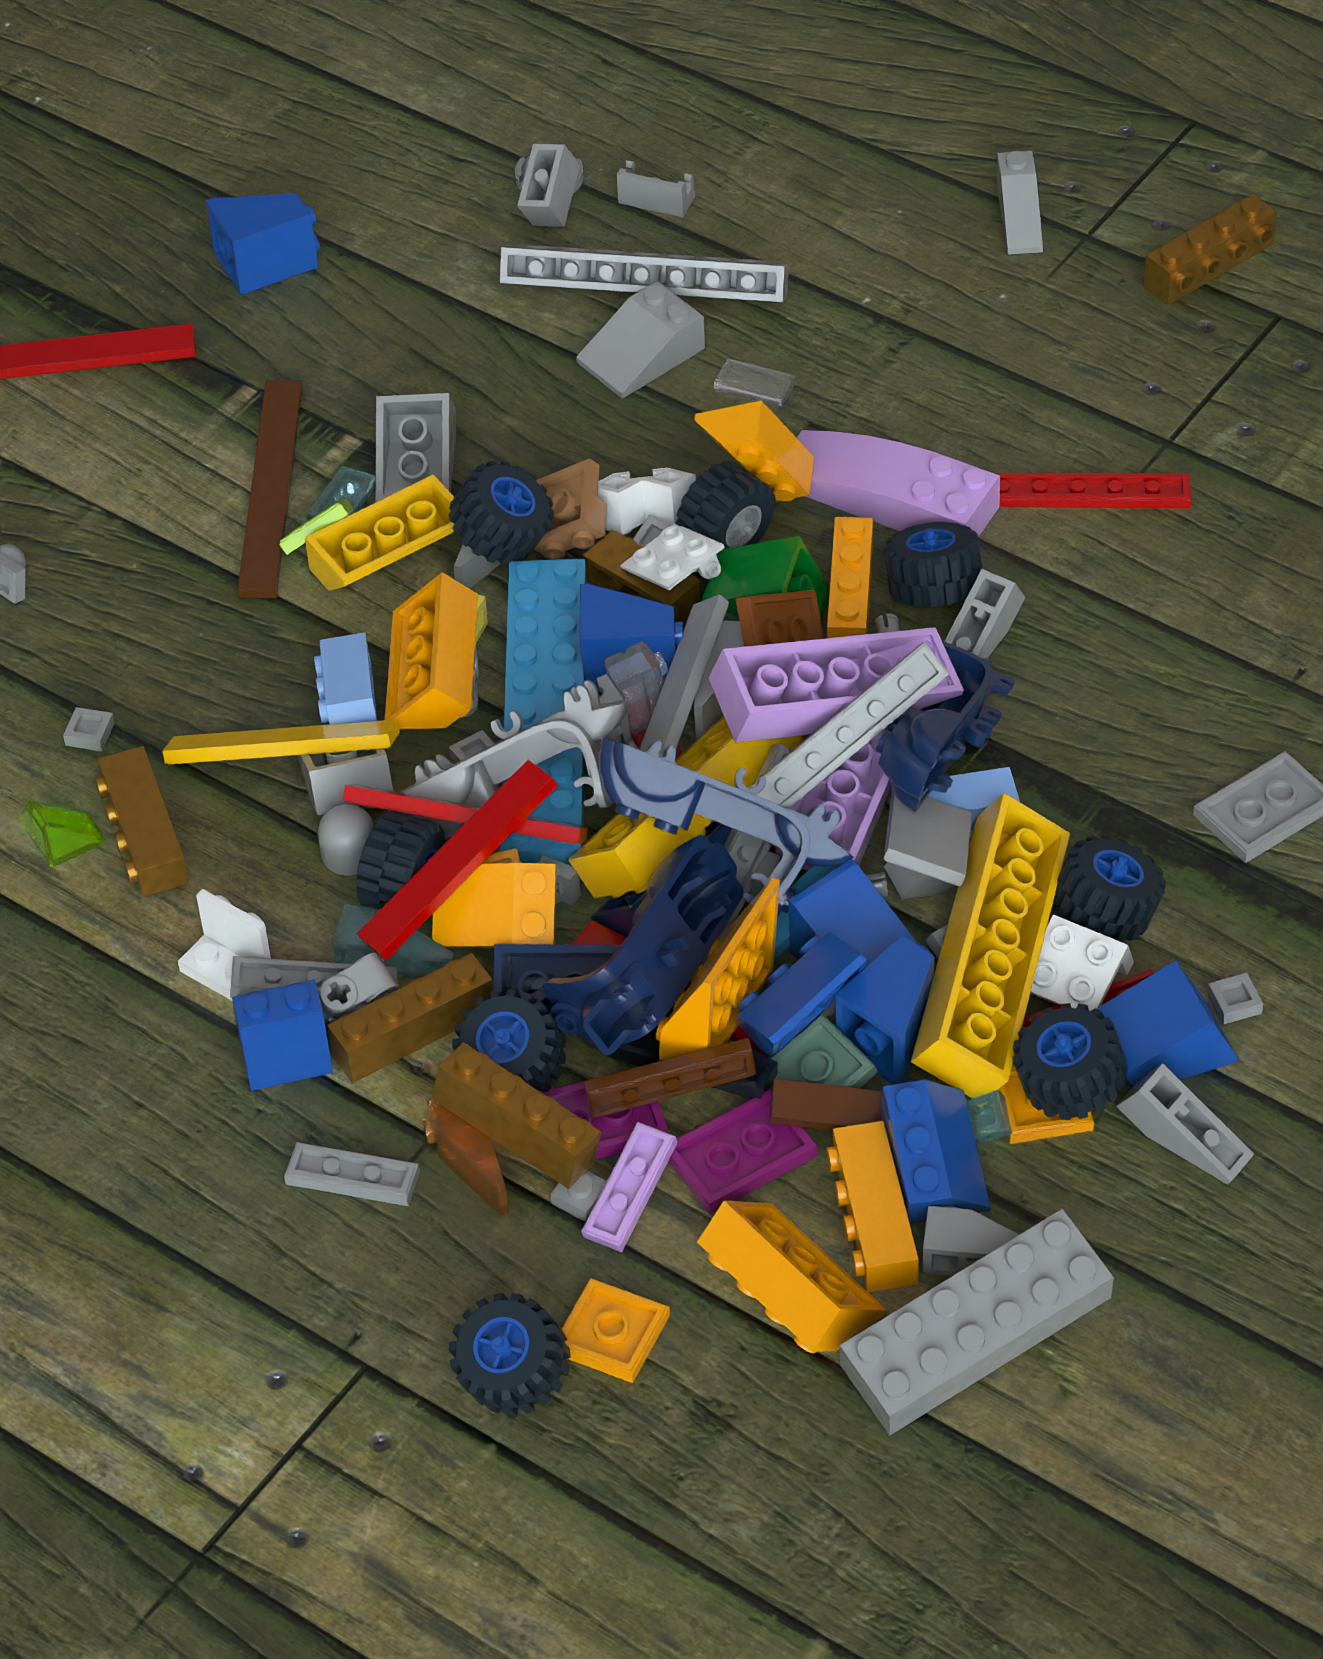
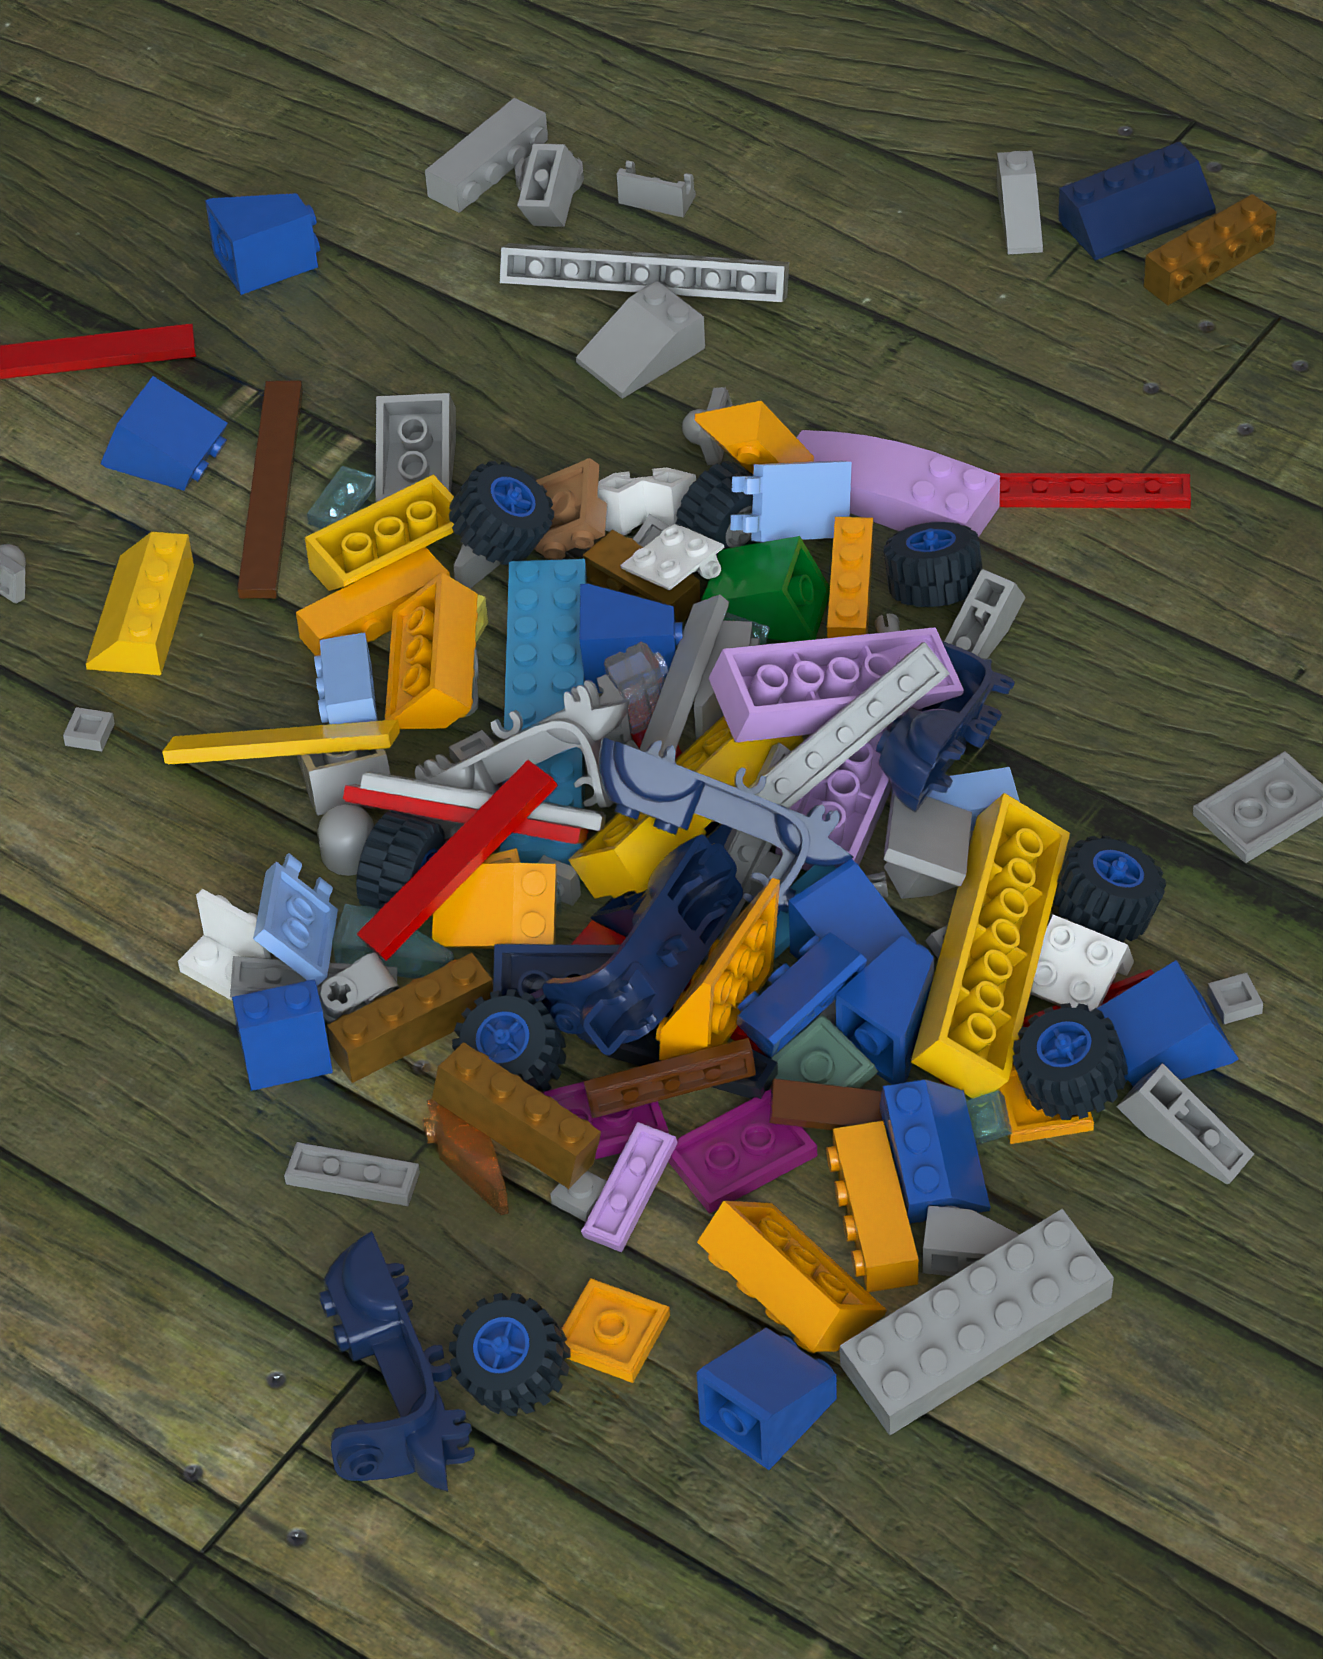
clear neon green slope [17,800,106,868] -> none
pearl gold brick [94,746,189,897] -> none
lime tile [279,497,354,555] -> none
clear tile [714,358,795,408] -> none
dark orange tile [736,590,824,647] -> none
none -> yellow slope [86,532,194,675]
none -> blue slope [100,376,228,491]
none -> light blue tile [253,853,338,986]
none -> light orange brick [296,547,450,656]
none -> dark blue piece [318,1231,475,1492]
none -> tile [360,771,606,831]
none -> light grey brick [425,98,548,213]
none -> light grey tile [682,387,733,465]
none -> blue slope [697,1327,837,1470]
none -> light blue tile [730,460,852,542]
none -> dark blue slope [1058,141,1216,261]

